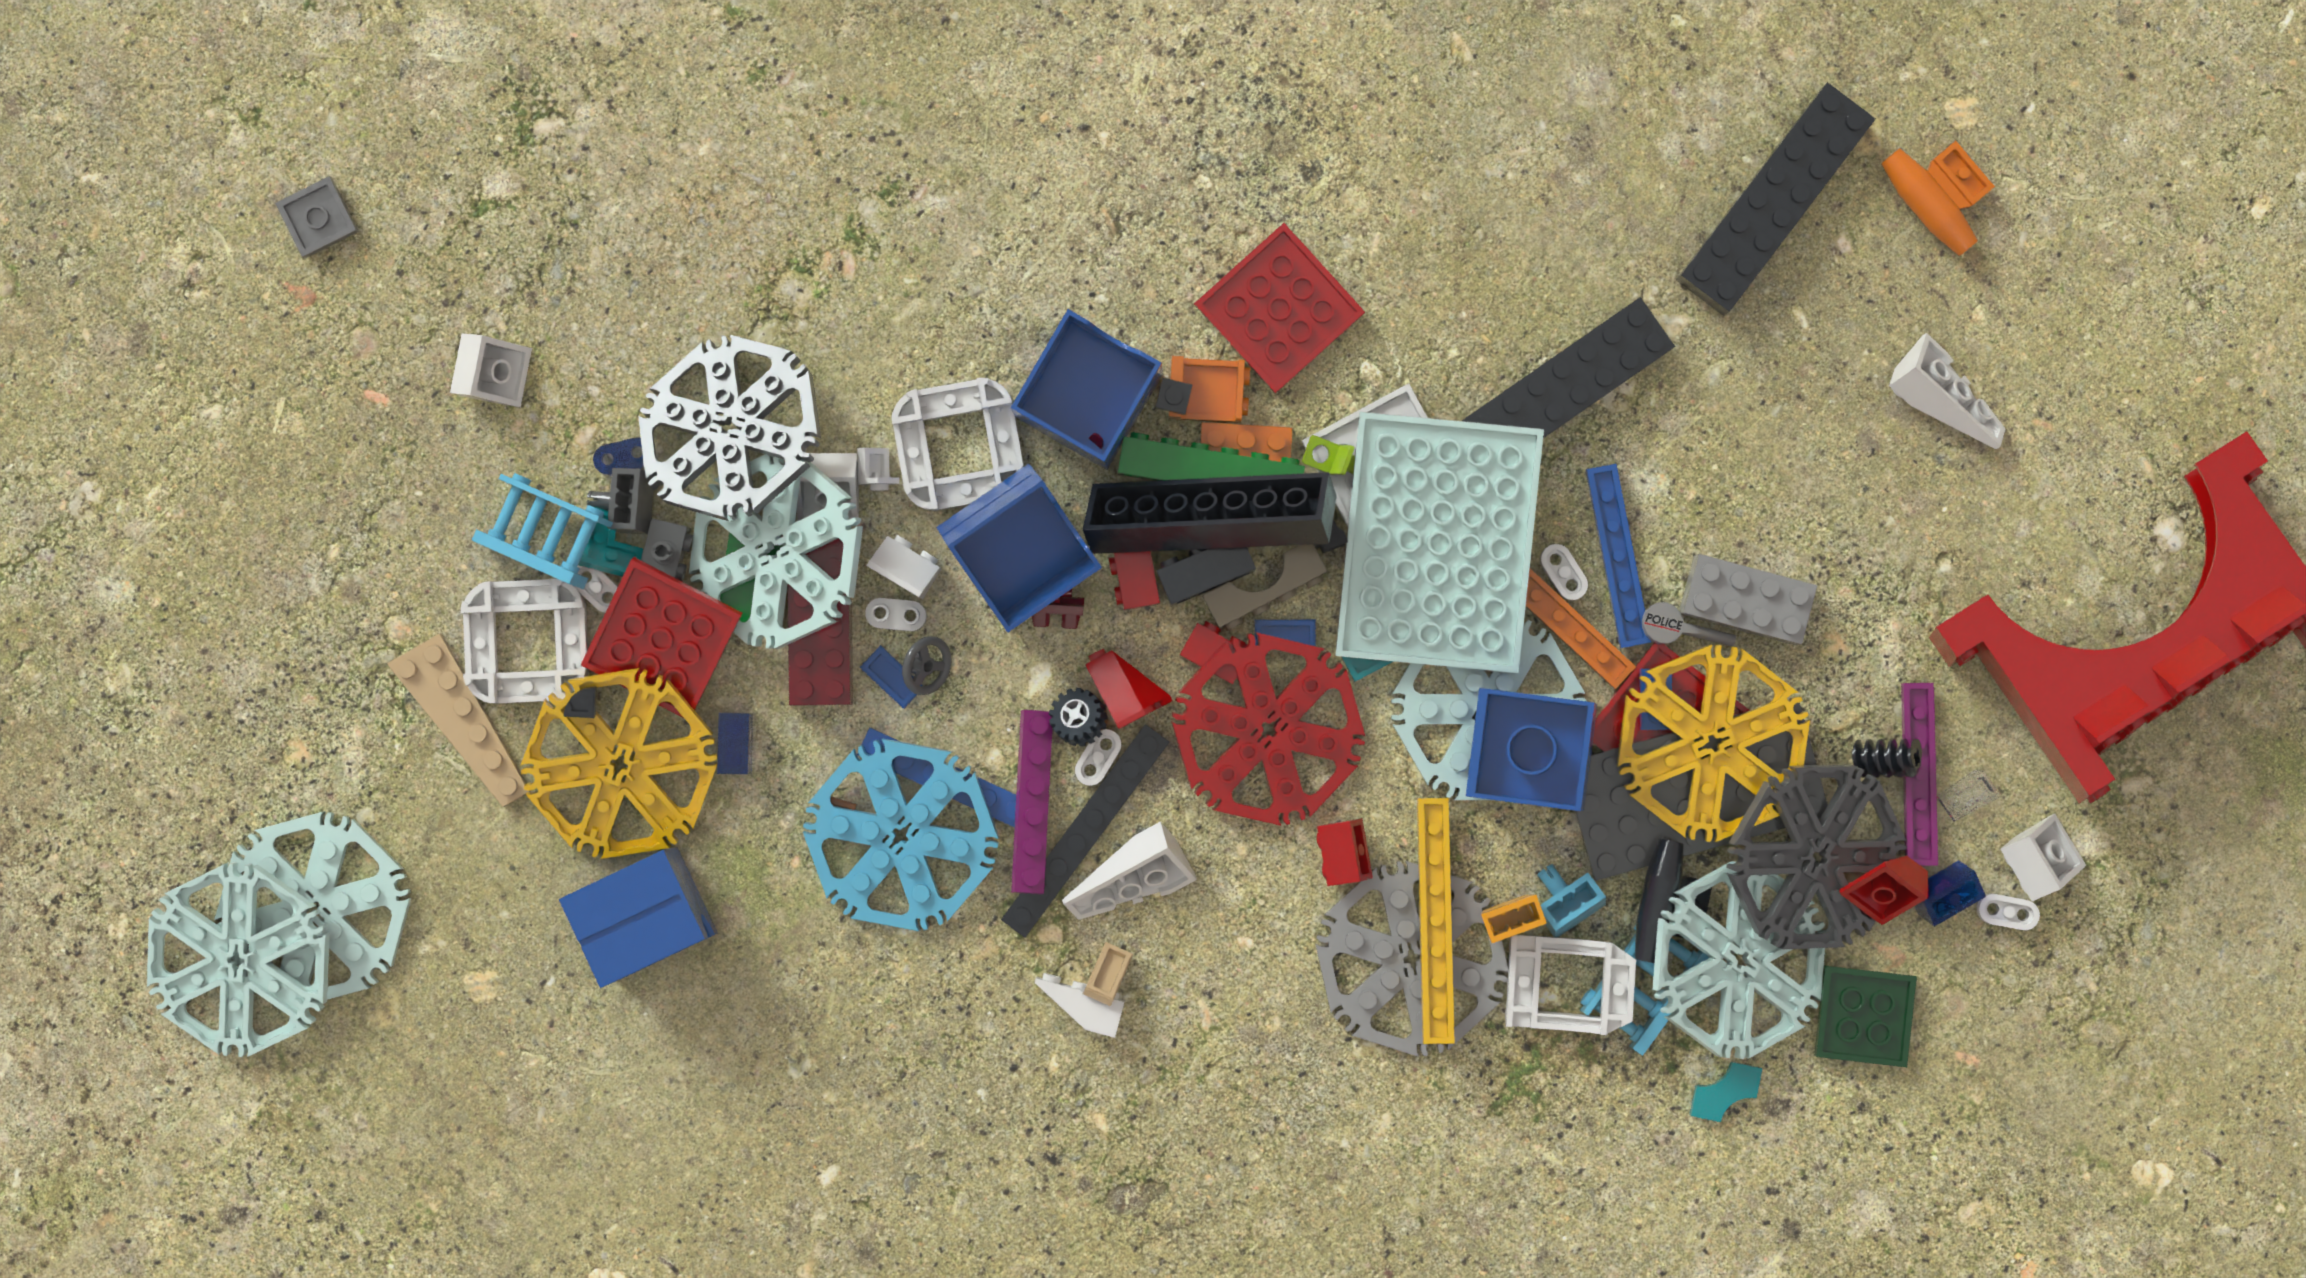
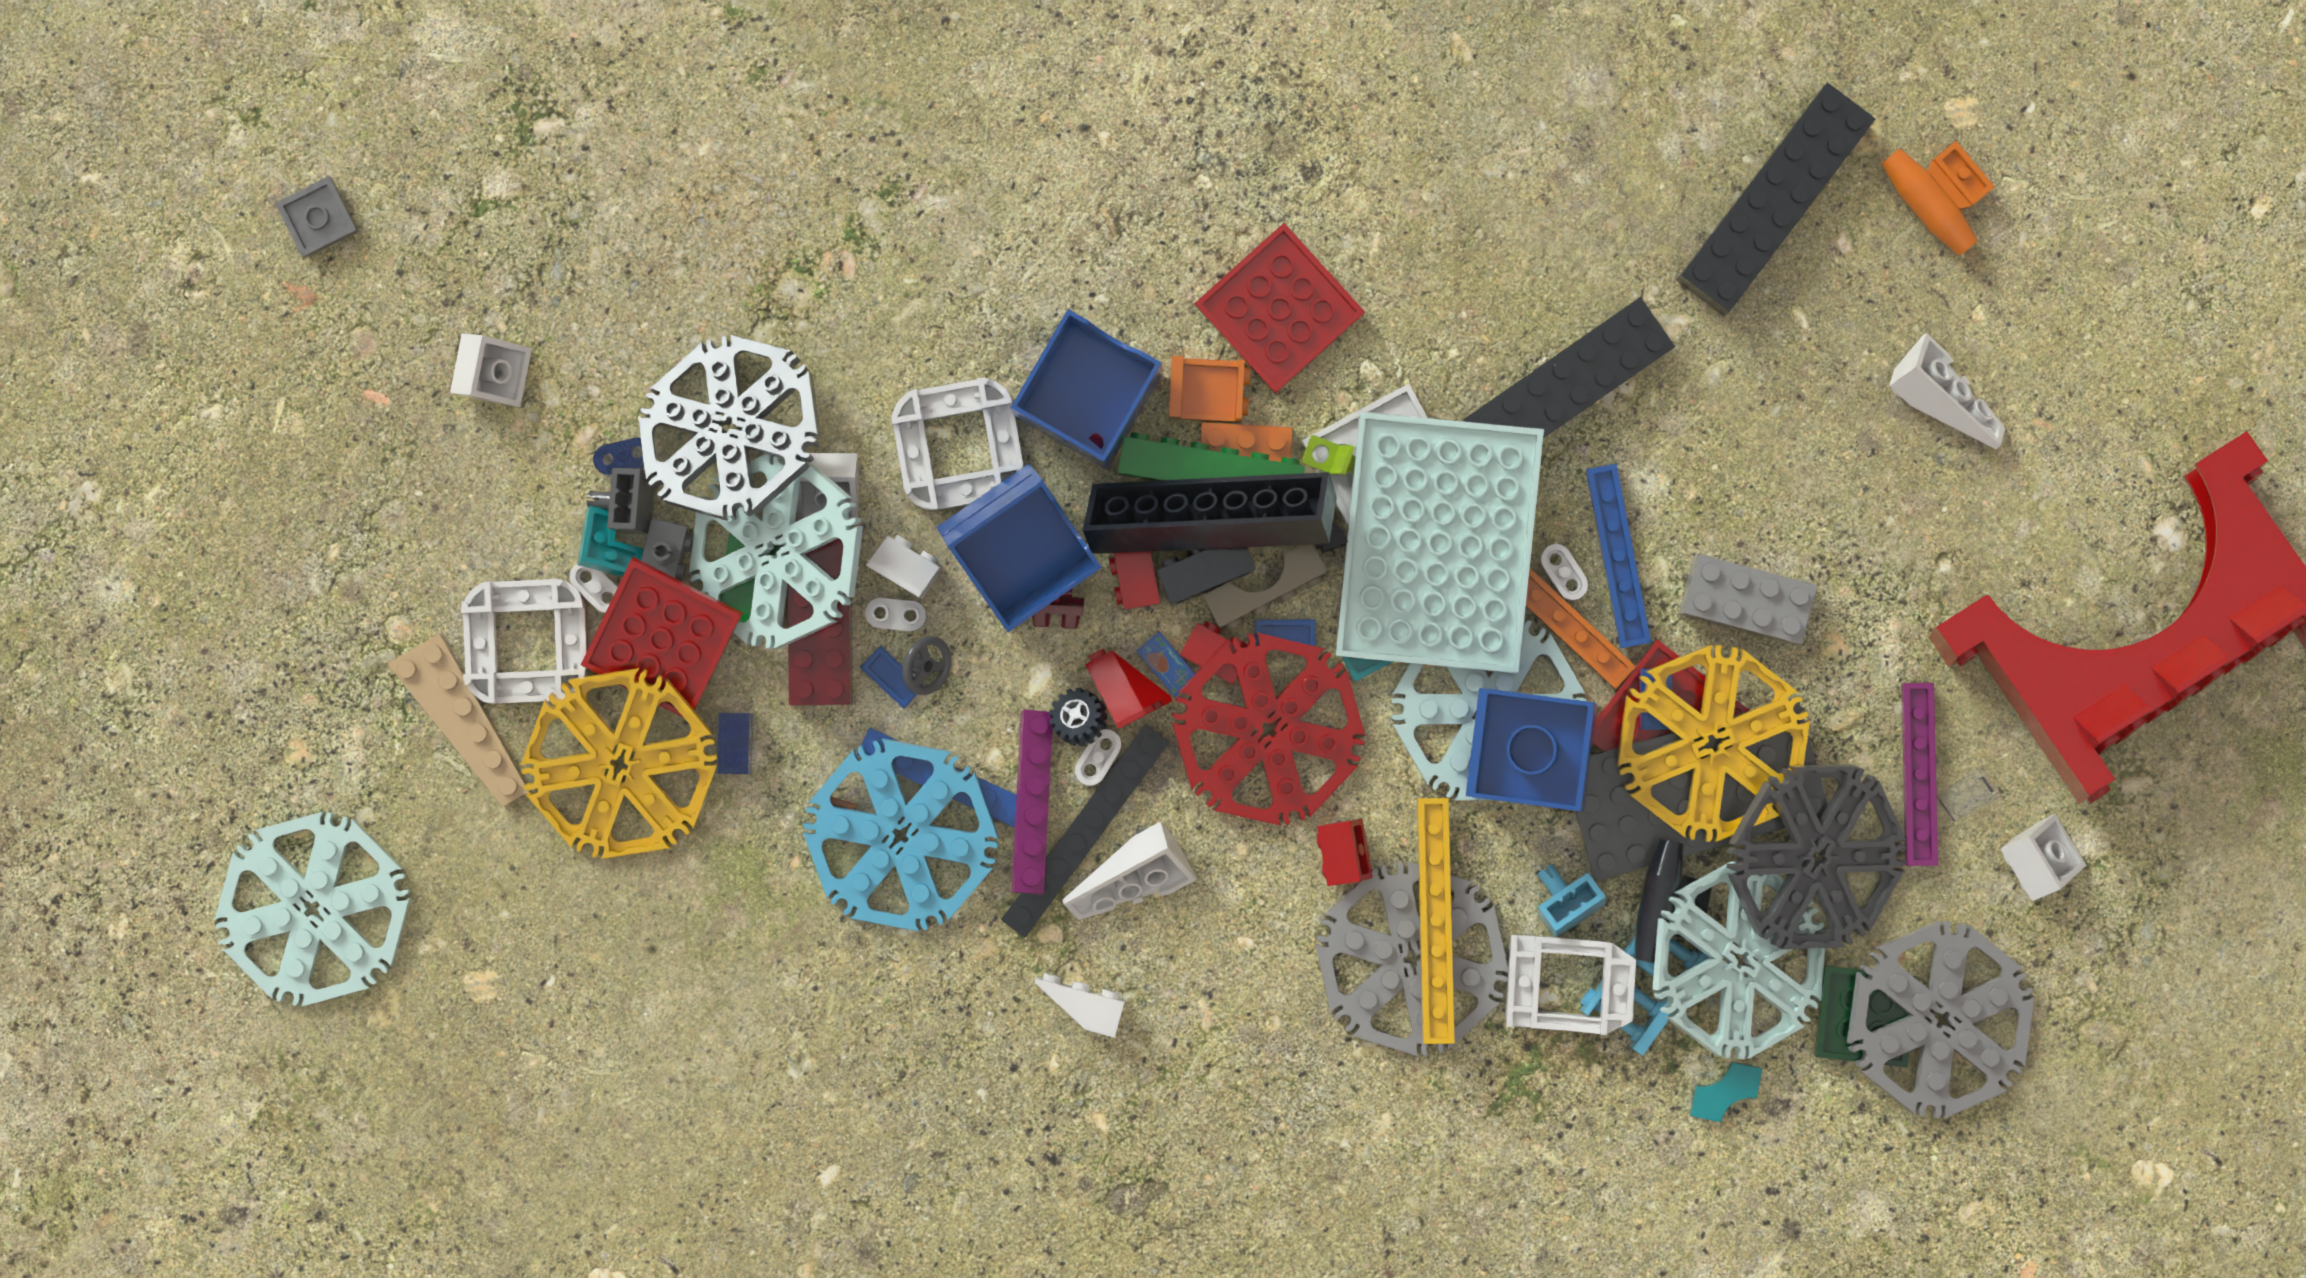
light aqua plate [147,862,330,1057] -> none
medium azure fence [471,473,613,590] -> none
blue piece [559,847,718,988] -> none
black tile [563,686,597,718] -> none
white bracket [857,448,900,491] -> none
tan tile [1083,942,1133,1006] -> none
black plate [1156,378,1192,415] -> none
light orange torso [1481,894,1547,944] -> none
light grey piece [1642,602,1736,646] -> none
red slope [1840,855,1928,925] -> none
black piece [1852,739,1922,778] -> none
clear blue brick [1915,860,1986,927] -> none
white plate [1977,894,2040,930] -> none
none -> blue tile [1136,631,1195,697]
none -> light grey plate [1847,921,2035,1118]

